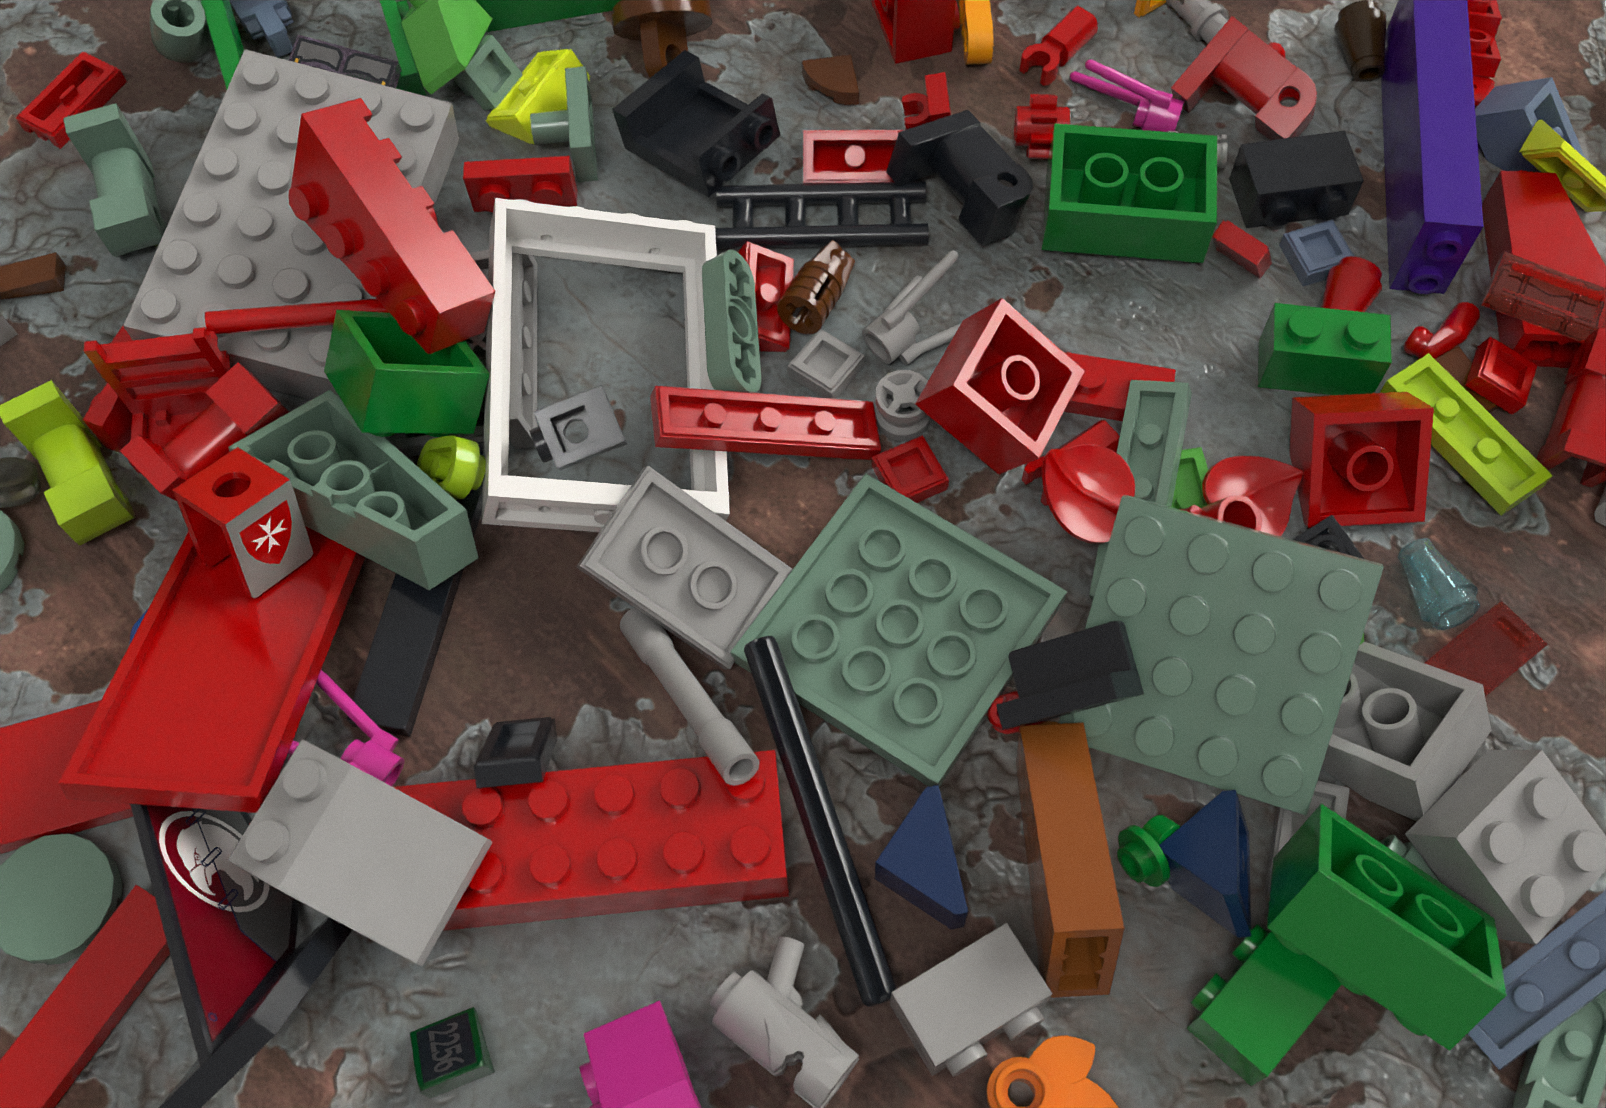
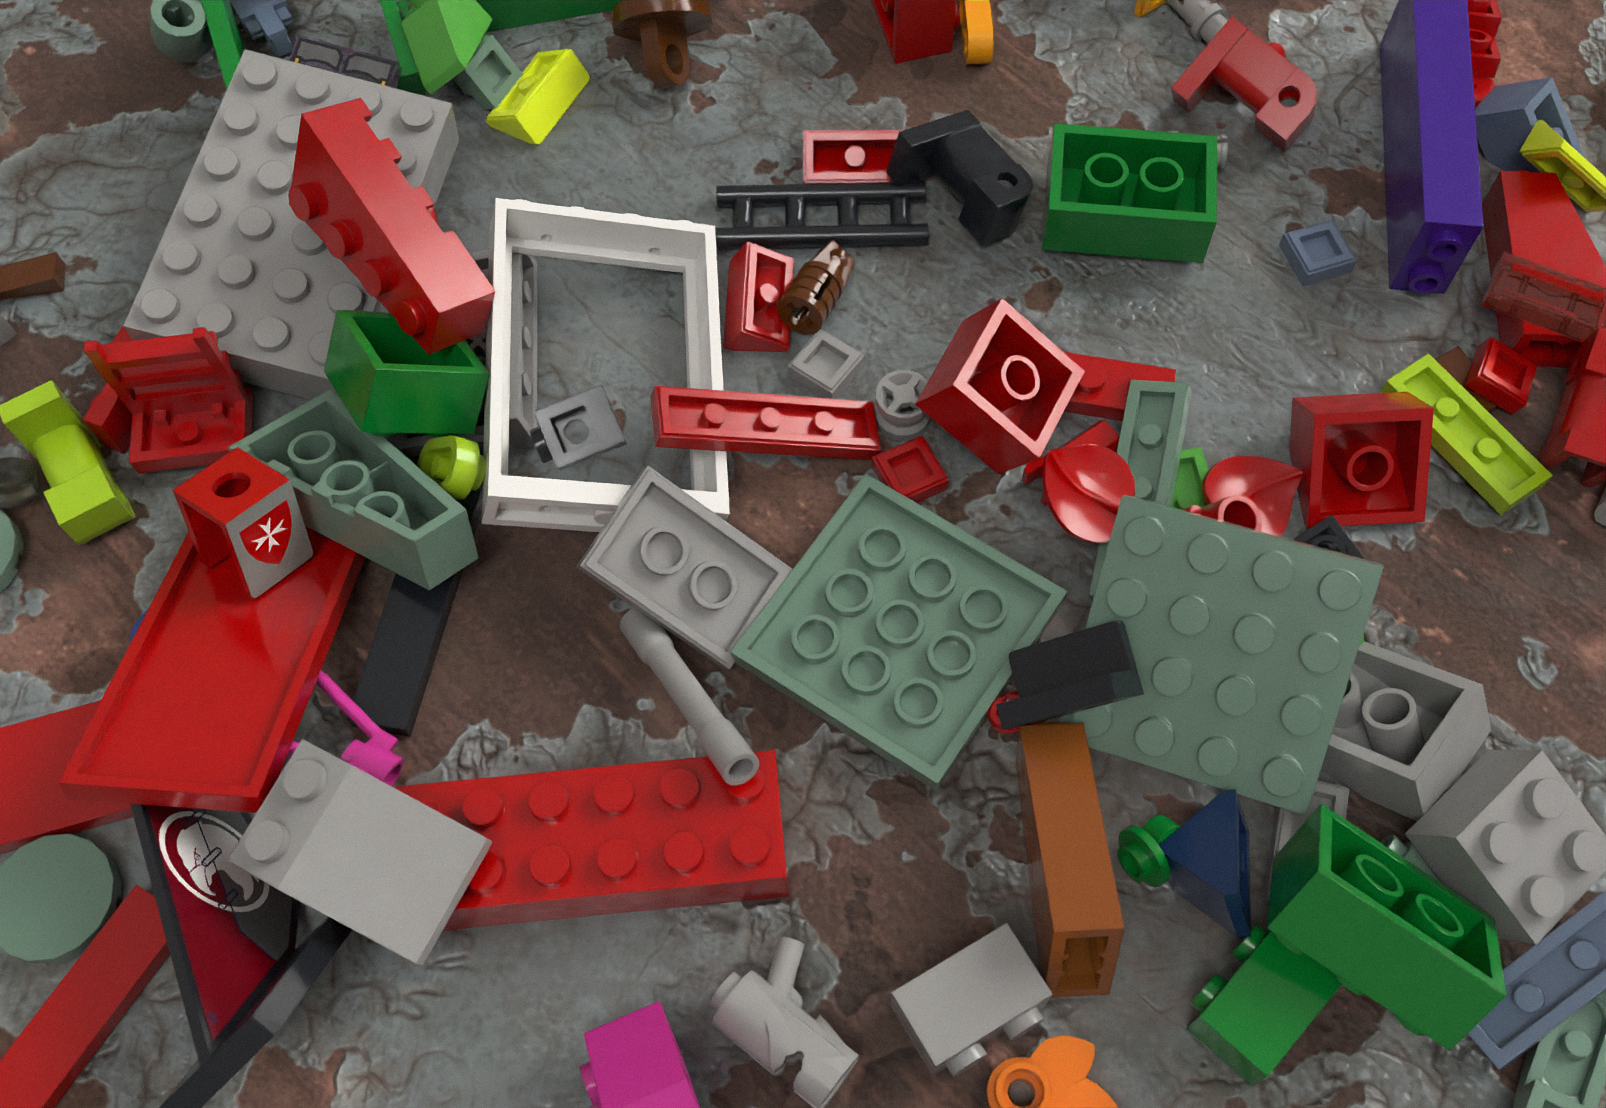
red tile [16,51,127,149] -> none
sand green piece [63,103,166,258] -> none
red piece [120,362,289,501] -> none
red bar [205,298,389,334] -> none
slope [410,1007,495,1099] -> none
red plate [463,156,577,212] -> none
black tile [474,717,557,788] -> none
sand green tile [530,66,598,182] -> none
black panel [612,50,781,197] -> none
sand green beam [702,250,761,393] -> none
black axle [744,636,897,1007] -> none
reddish brown tile [802,54,859,105] -> none
light grey plant [862,250,961,366] -> none
dark blue slope [874,785,968,930] -> none
red tile [902,72,951,130] -> none
red gear [1014,94,1070,159] -> none
red bar [1019,5,1098,86] -> none
dark pink plant [1070,59,1184,132] -> none
red tile [1212,220,1272,279] -> none
black brick [1229,131,1364,228] -> none
green brick [1258,303,1392,395] -> none
red cone [1321,256,1382,312] -> none
dark brown cone [1334,0,1387,82] -> none
clear light blue cone [1398,538,1480,630] -> none
red arm [1403,302,1480,360] -> none
clear red tile [1425,601,1548,698] -> none

